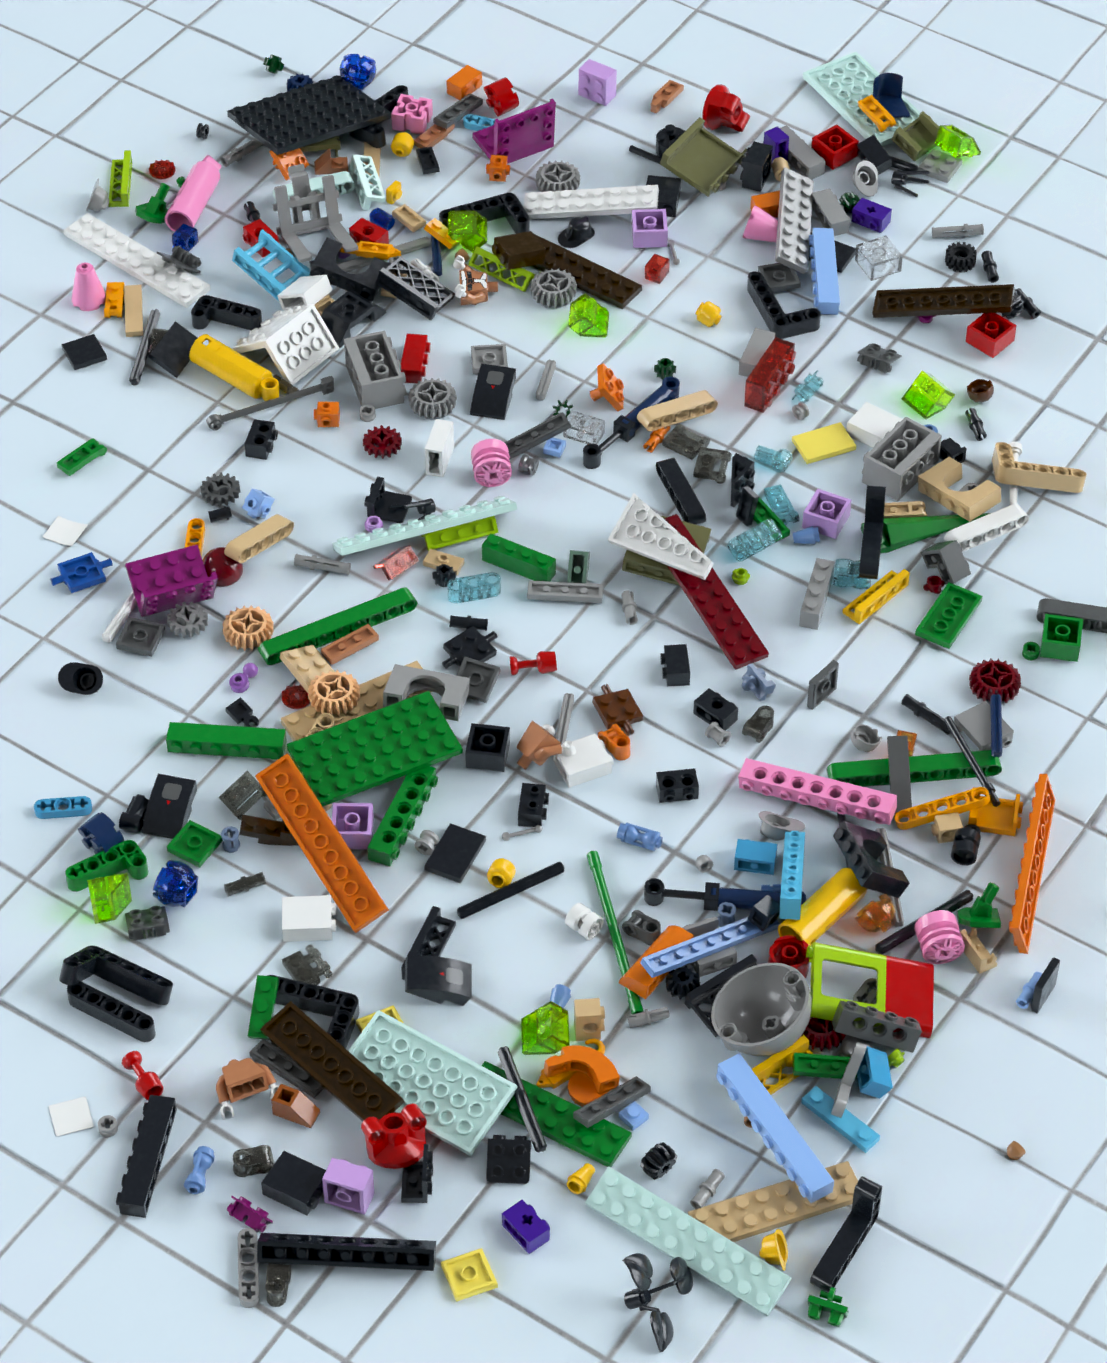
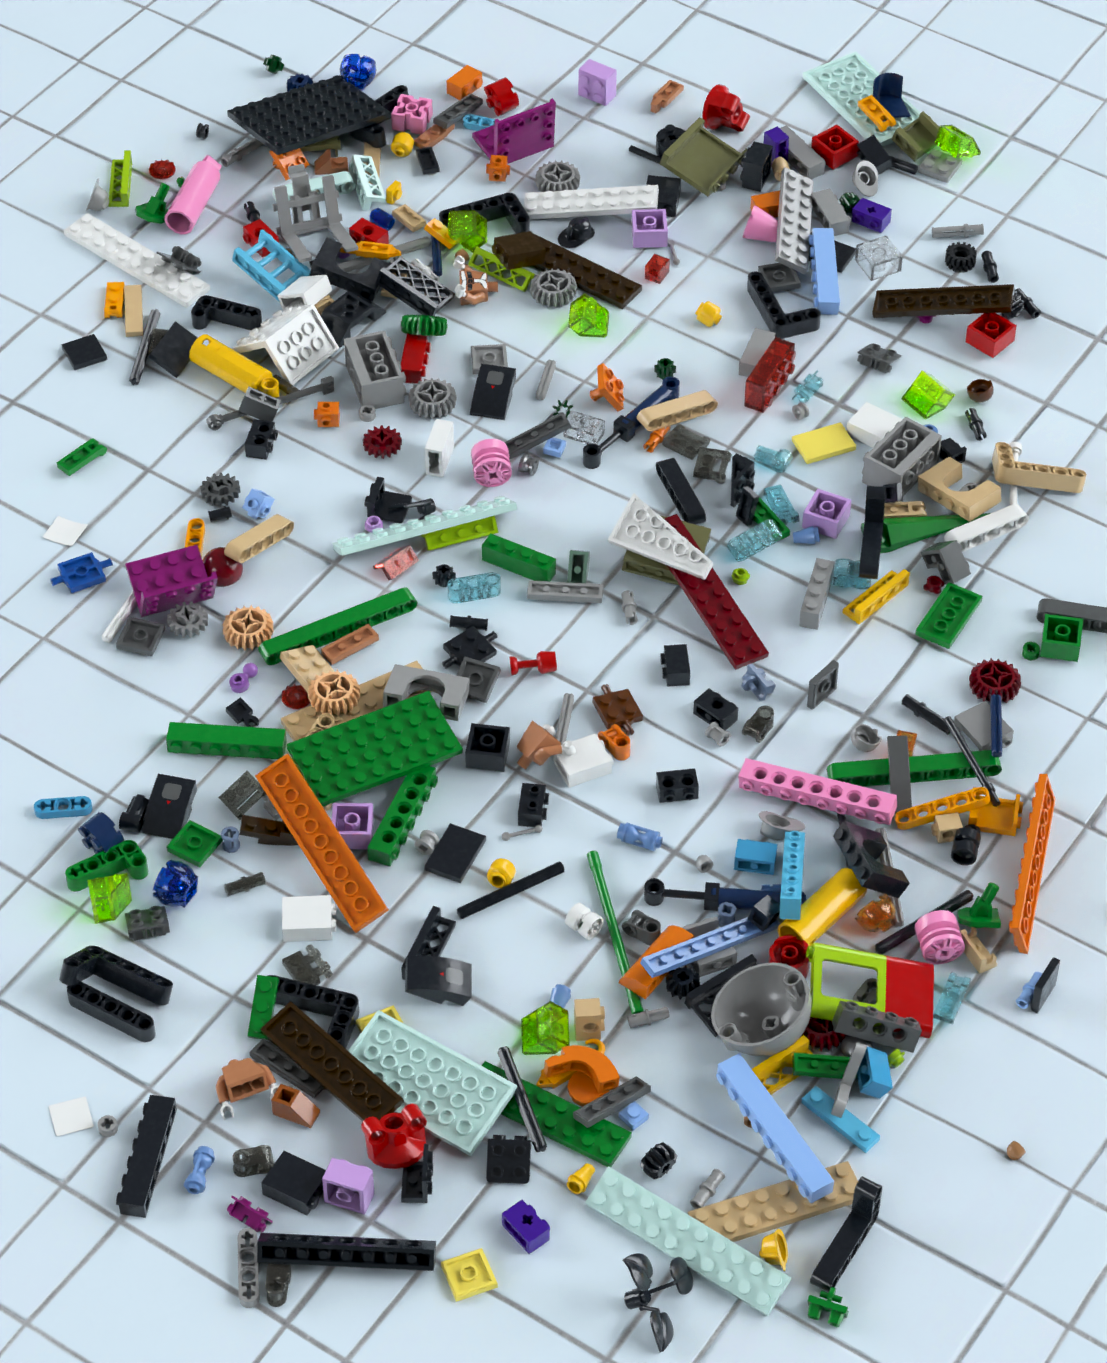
black piece [58,662,103,695] -> none
bright pink cone [71,262,106,311] -> none
red piece [121,1051,164,1100] -> none
clear blue brick [172,224,199,252] -> none
light grey pin [294,554,351,575] -> none
tan plate [423,549,464,575] -> none
black plant [891,170,930,197] -> none
none -> dark grey hinge [238,386,281,422]
none -> green gear [400,315,448,336]
none -> black plate [883,483,903,503]
none -> clear light blue plate [933,972,971,1024]

